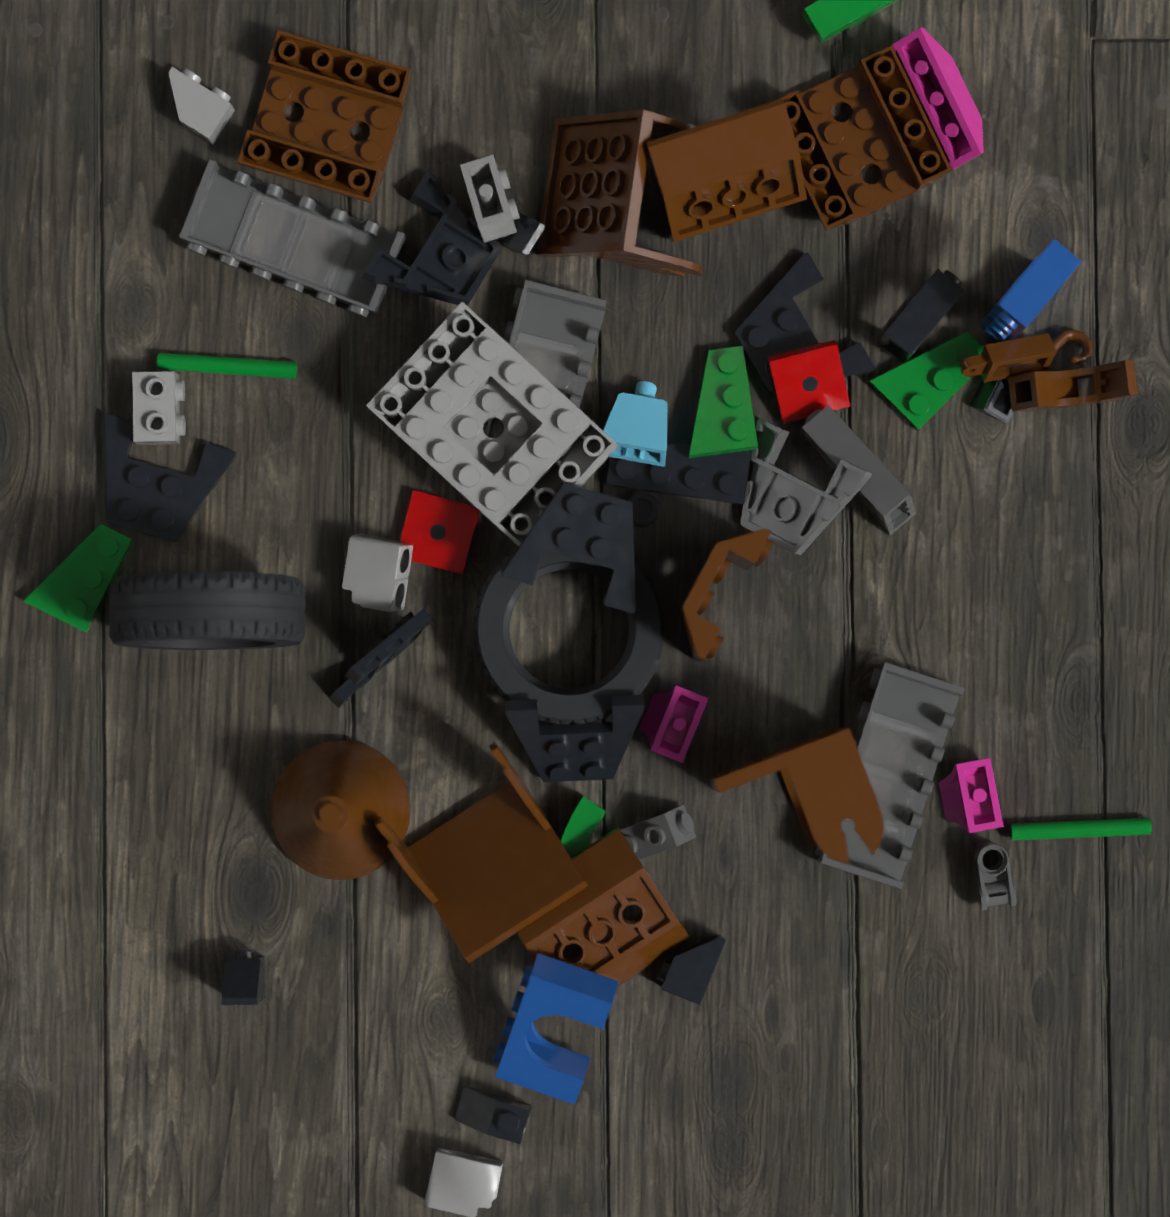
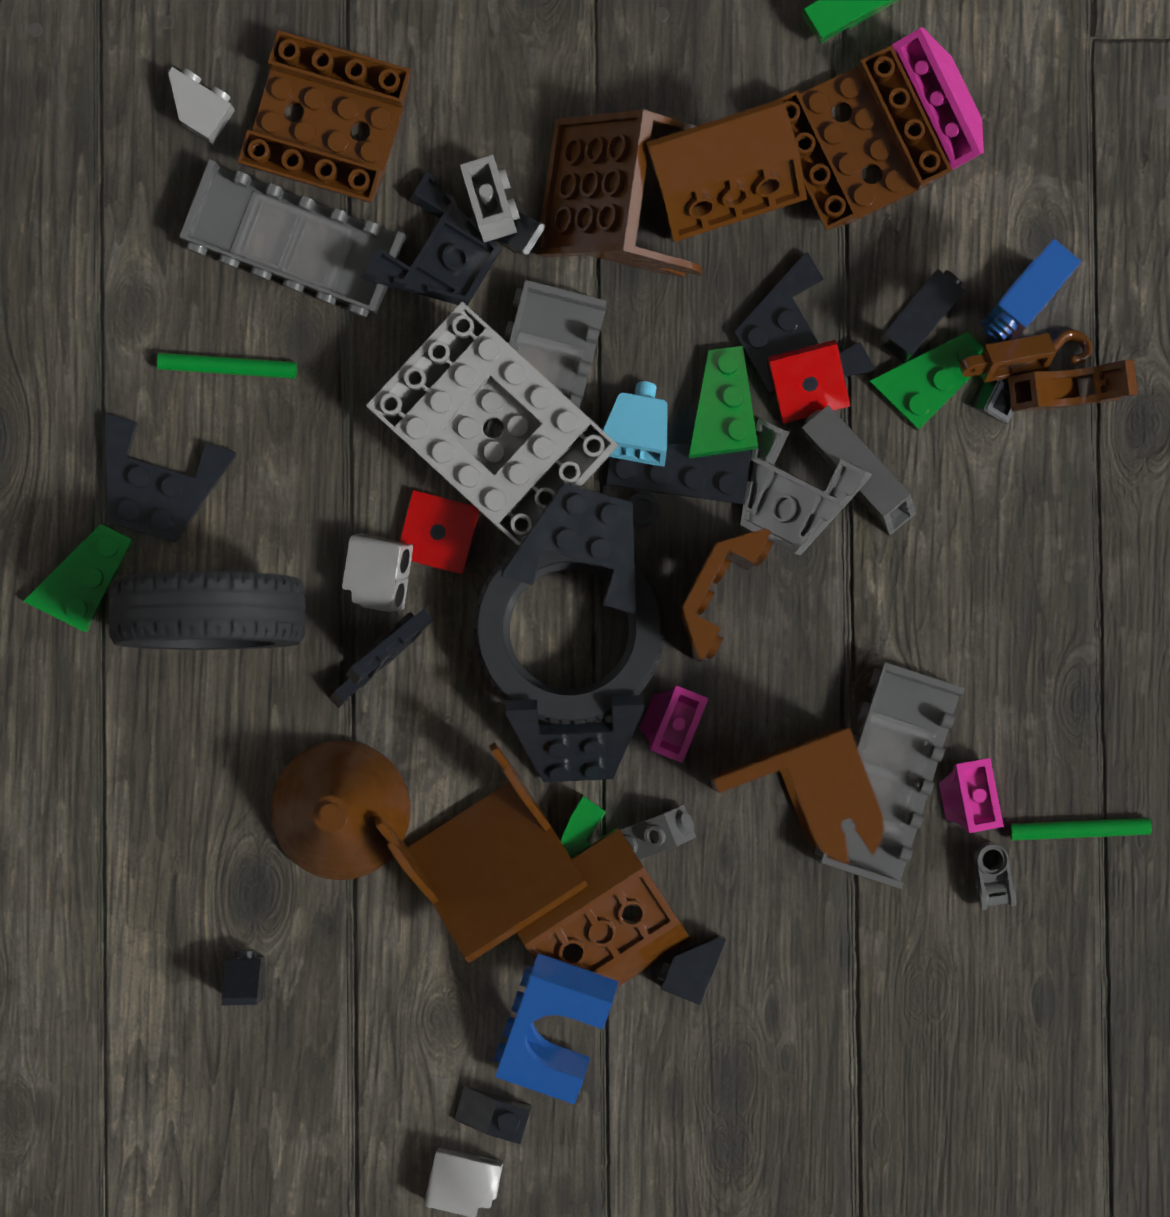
light grey brick [132,371,186,445] -> none

